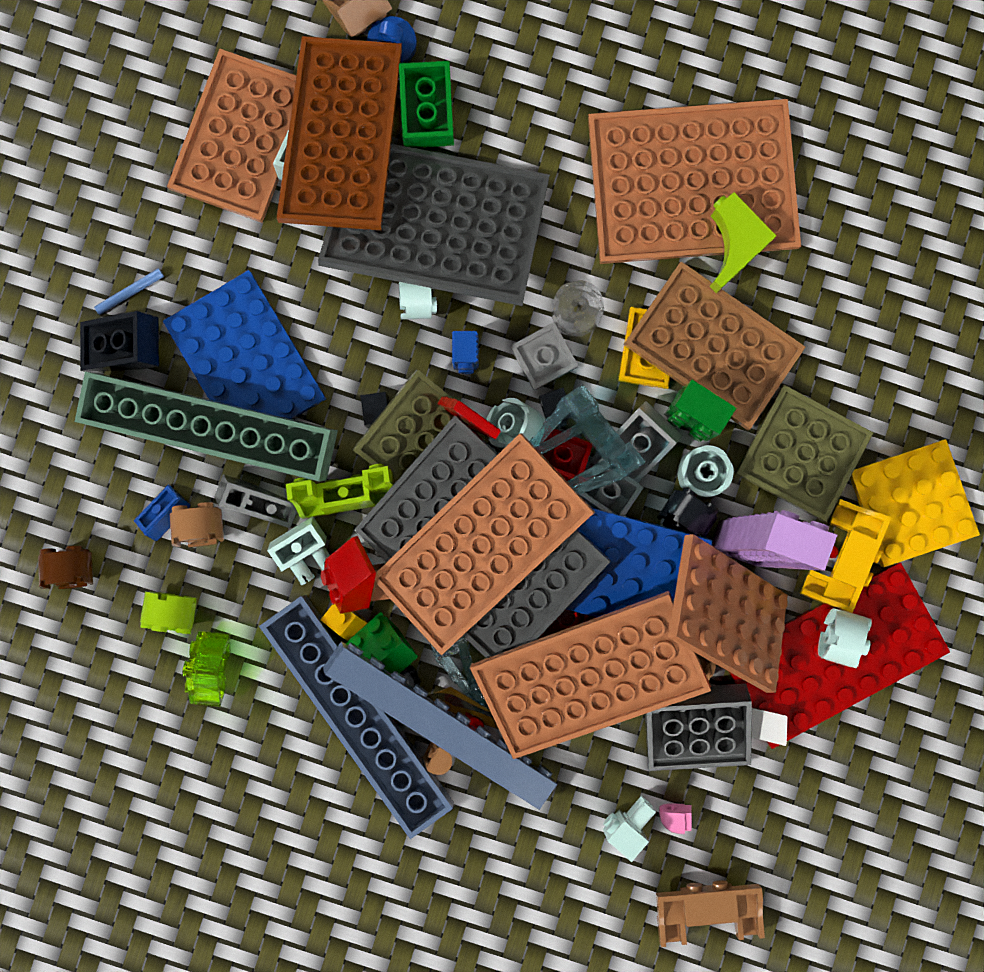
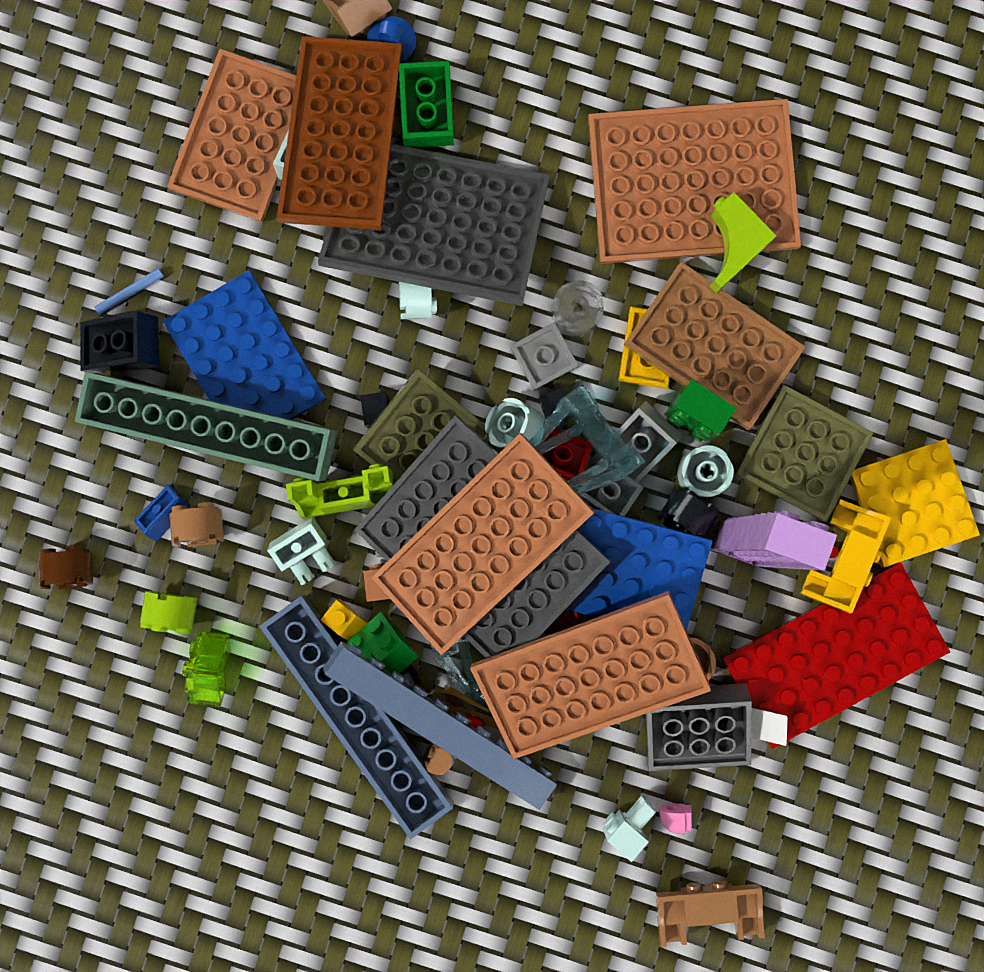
dark grey slope [214,474,297,528] -> none
red slope [321,536,376,614] -> none
red tile [437,396,501,439] -> none
blue brick [452,331,479,374] -> none
nougat plate [668,534,788,693] -> none
light aqua brick [818,608,872,668] -> none

